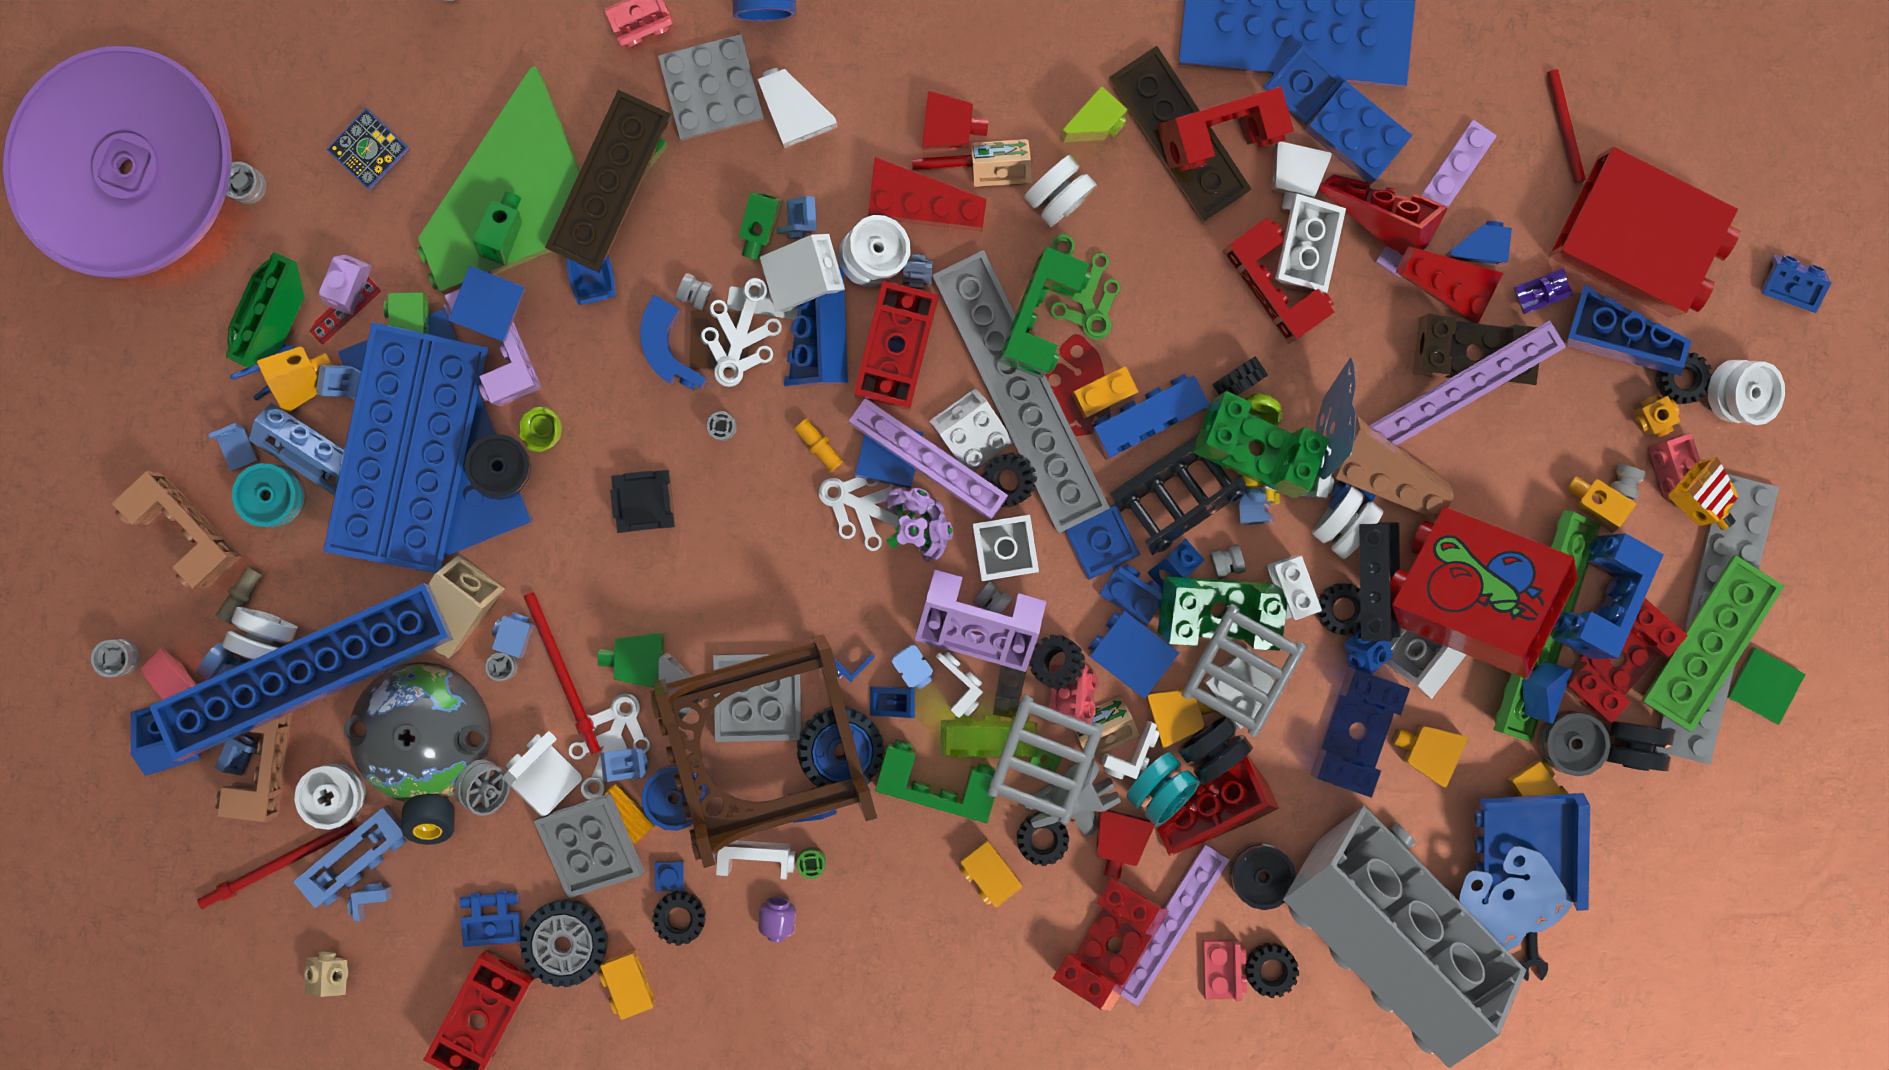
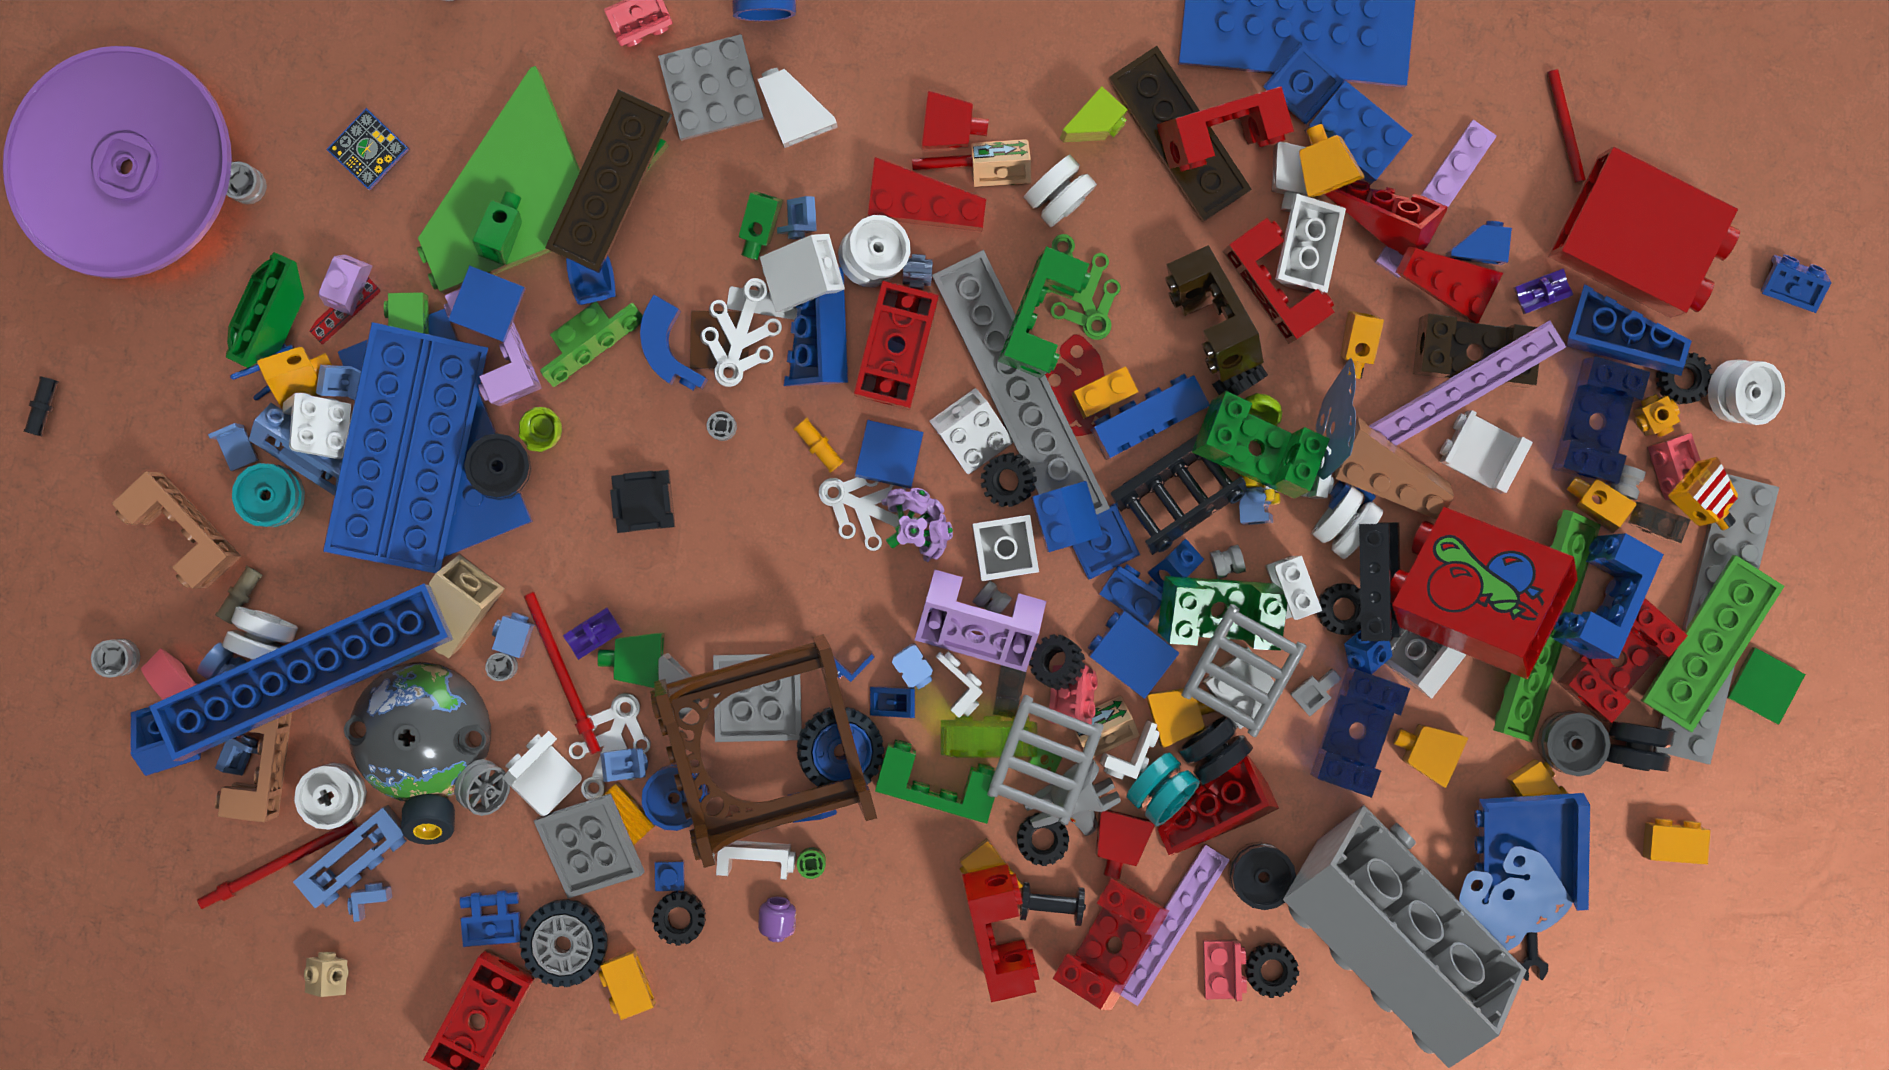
light grey wheel [675,273,713,311] -> none
lavender plate [849,398,1008,520] -> none
blue slope [1522,661,1572,724] -> none
none -> black pin [23,376,59,437]
none -> white bracket [282,393,351,459]
none -> bright green bracket [540,302,643,387]
none -> dark purple hips [563,607,623,660]
none -> red plate [962,864,1040,1003]
none -> black hose [1020,882,1086,926]
none -> blue slope [1031,481,1103,552]
none -> dark brown plate [1165,245,1264,382]
none -> light grey plate [1290,669,1342,716]
none -> light orange torso [1299,124,1365,198]
none -> light orange torso [1340,310,1384,379]
none -> white panel [1440,410,1533,494]
none -> clear blue plate [1552,356,1650,485]
none -> clear smoke leg [1628,502,1691,543]
none -> light orange brick [1642,818,1711,865]

